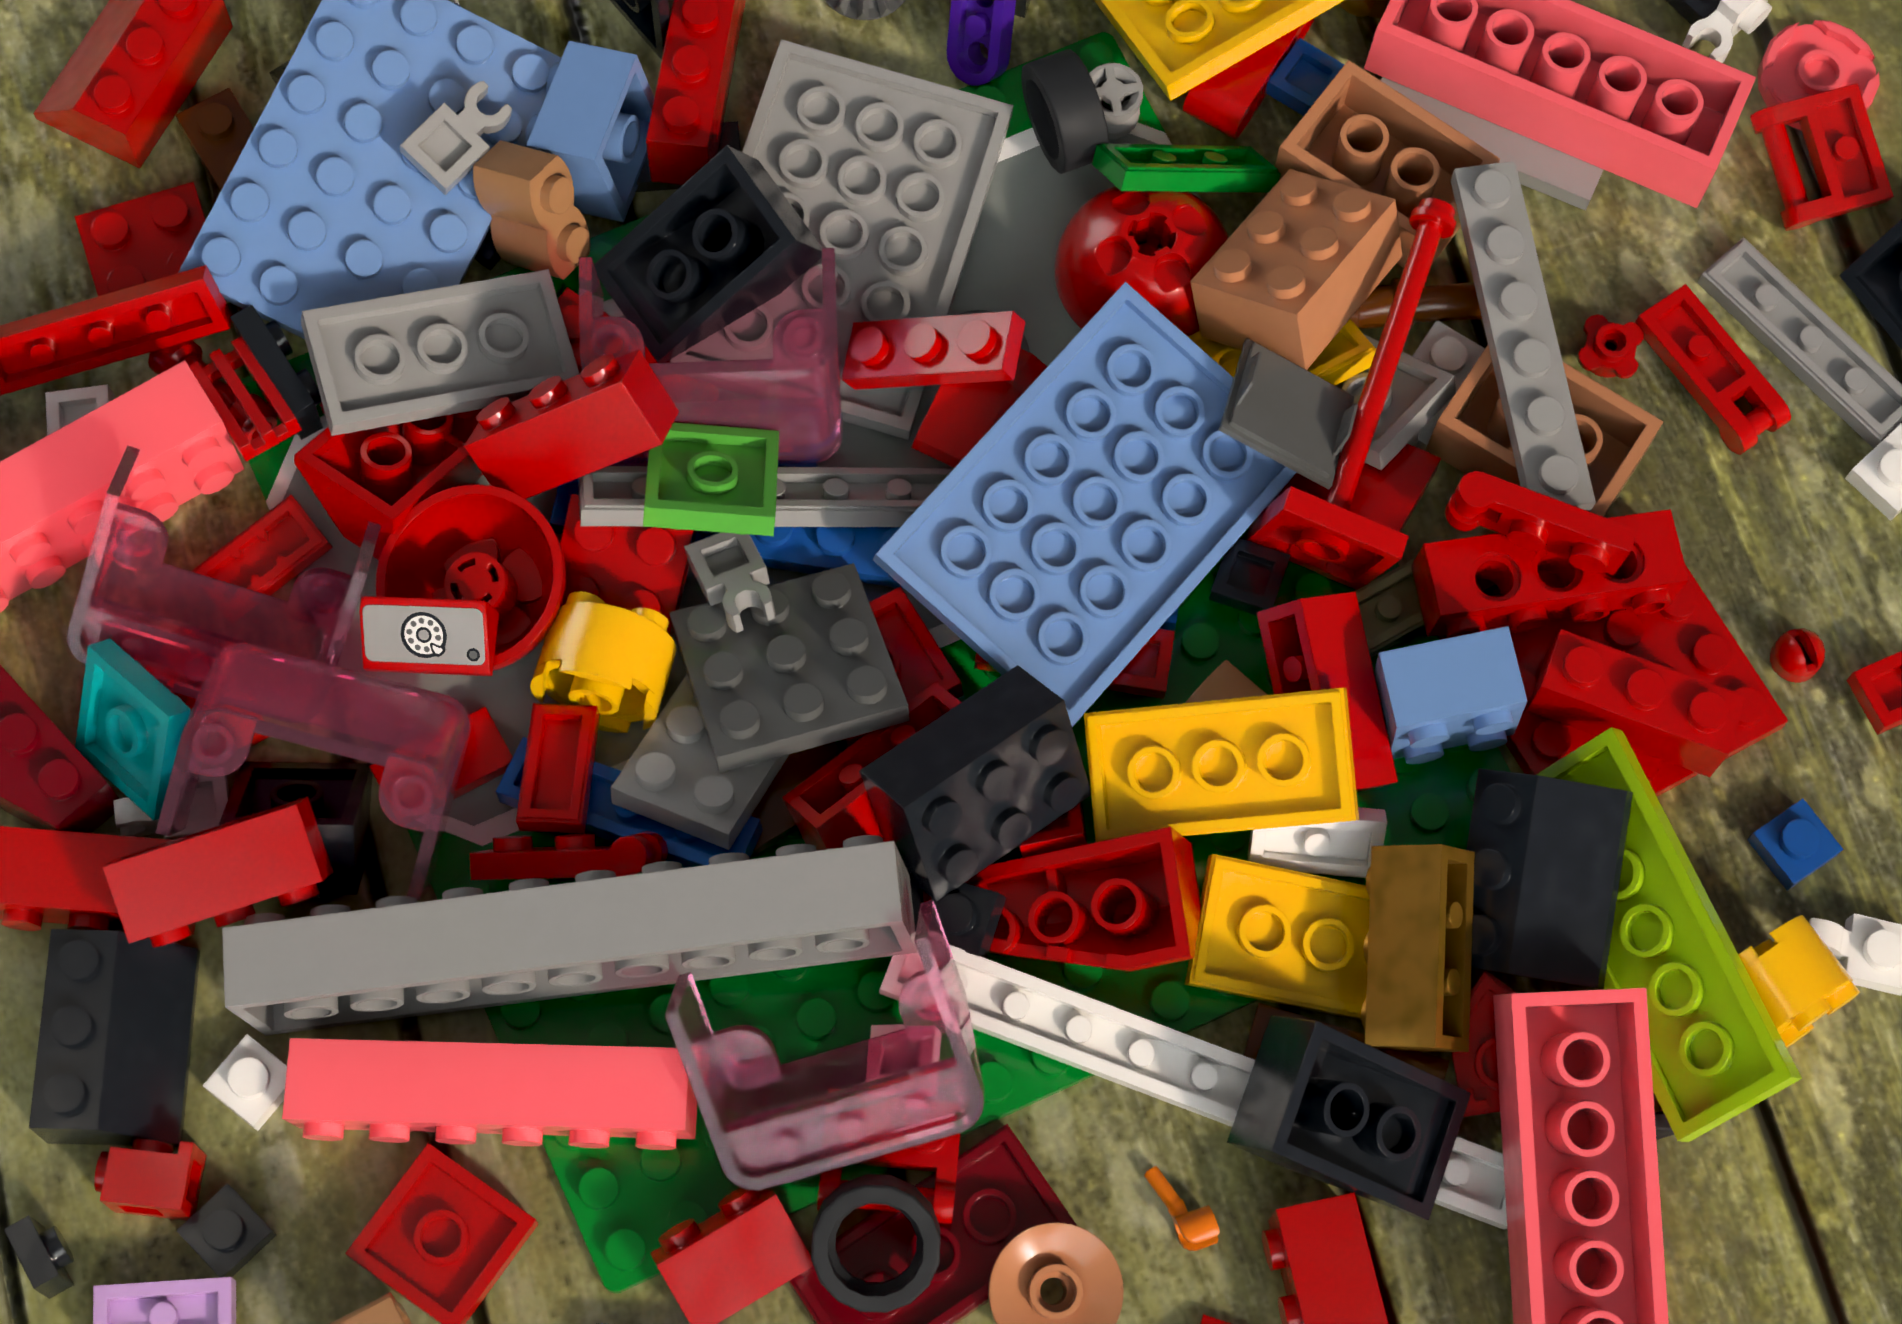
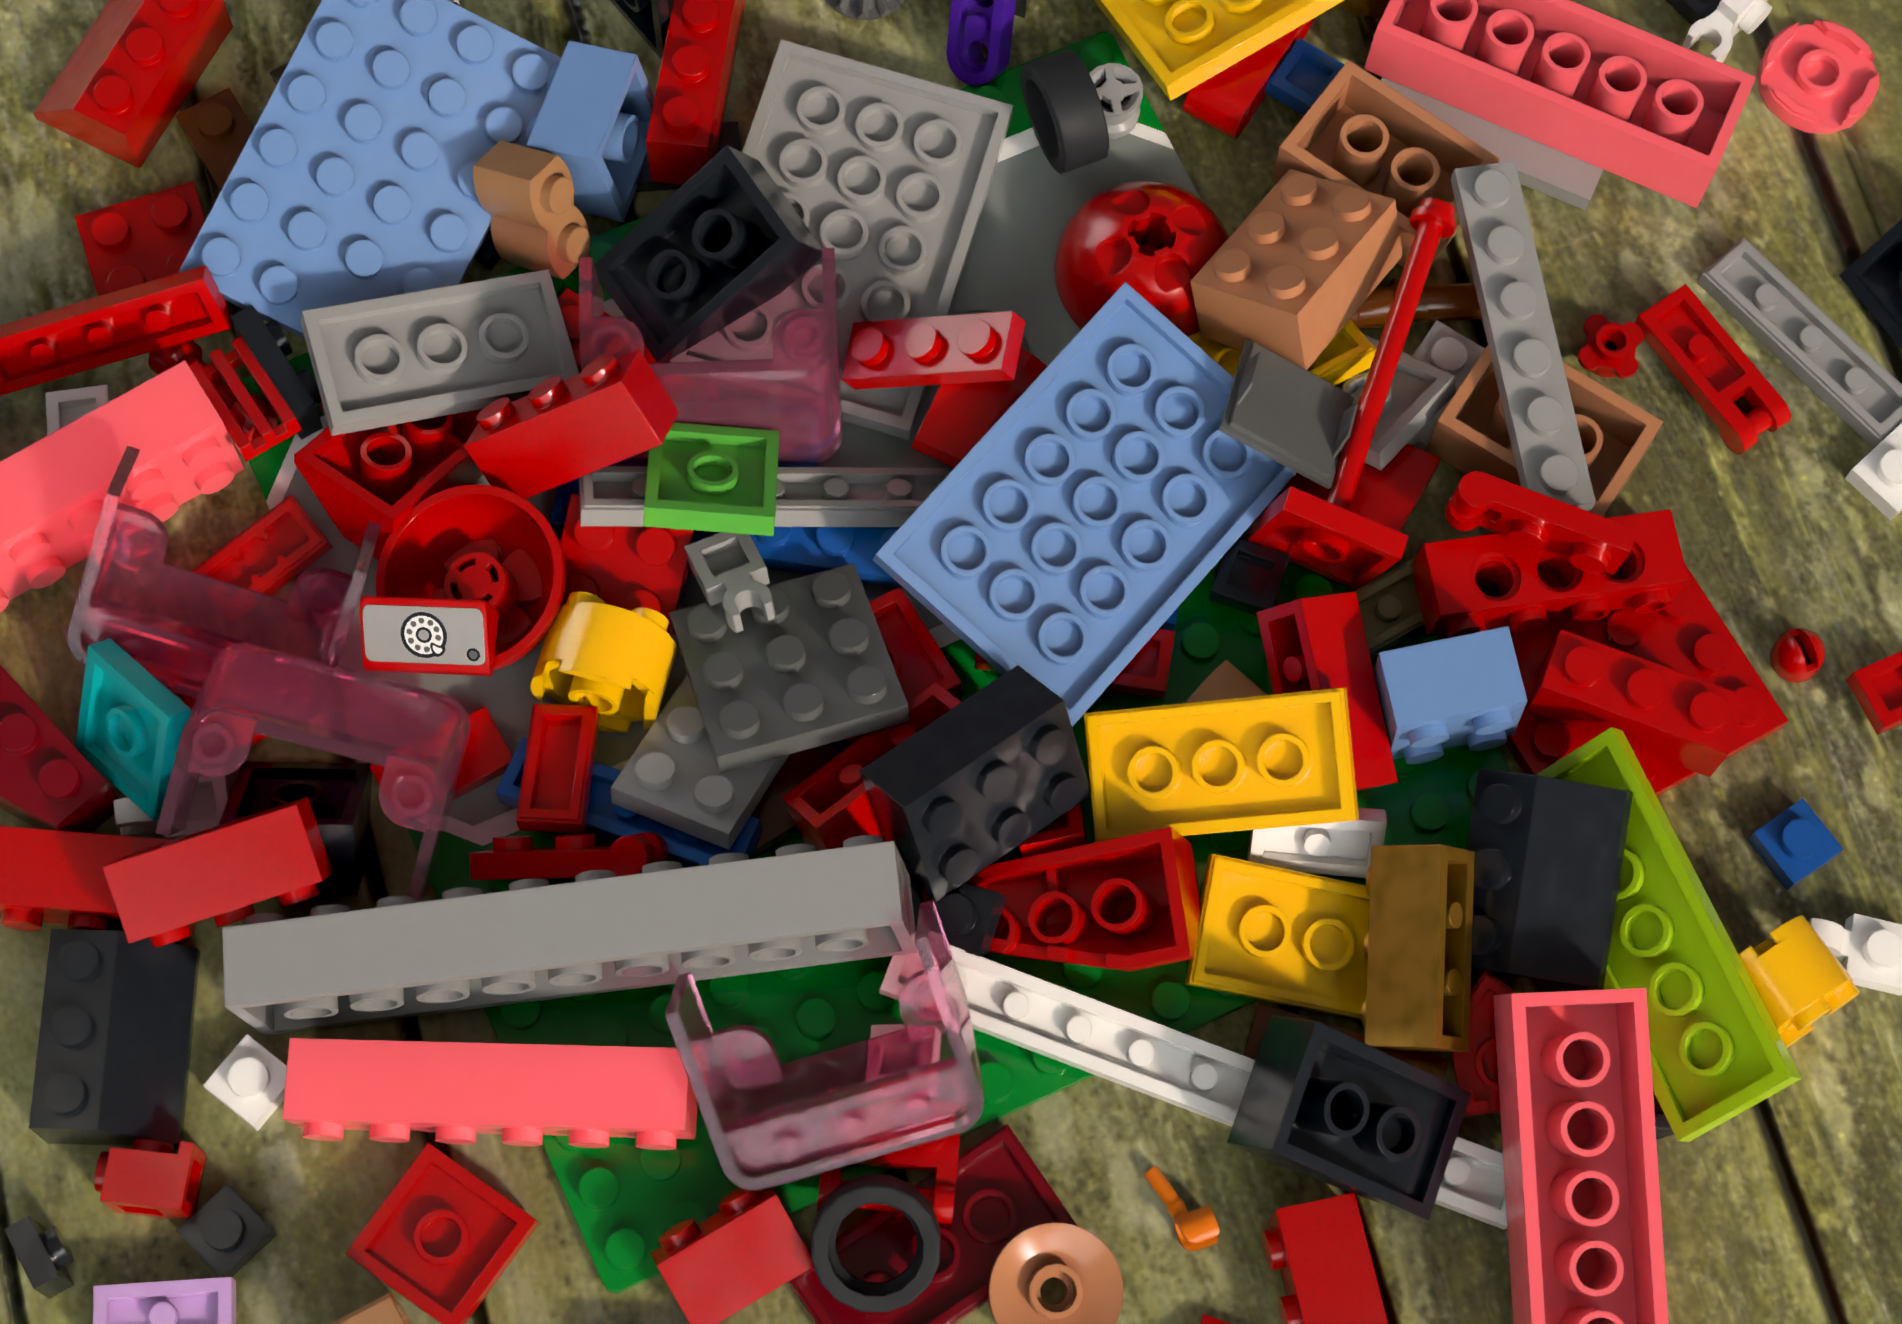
light grey plate [400,81,512,195] -> none
green tile [1092,143,1281,193] -> none
red plate [1750,83,1894,231] -> none

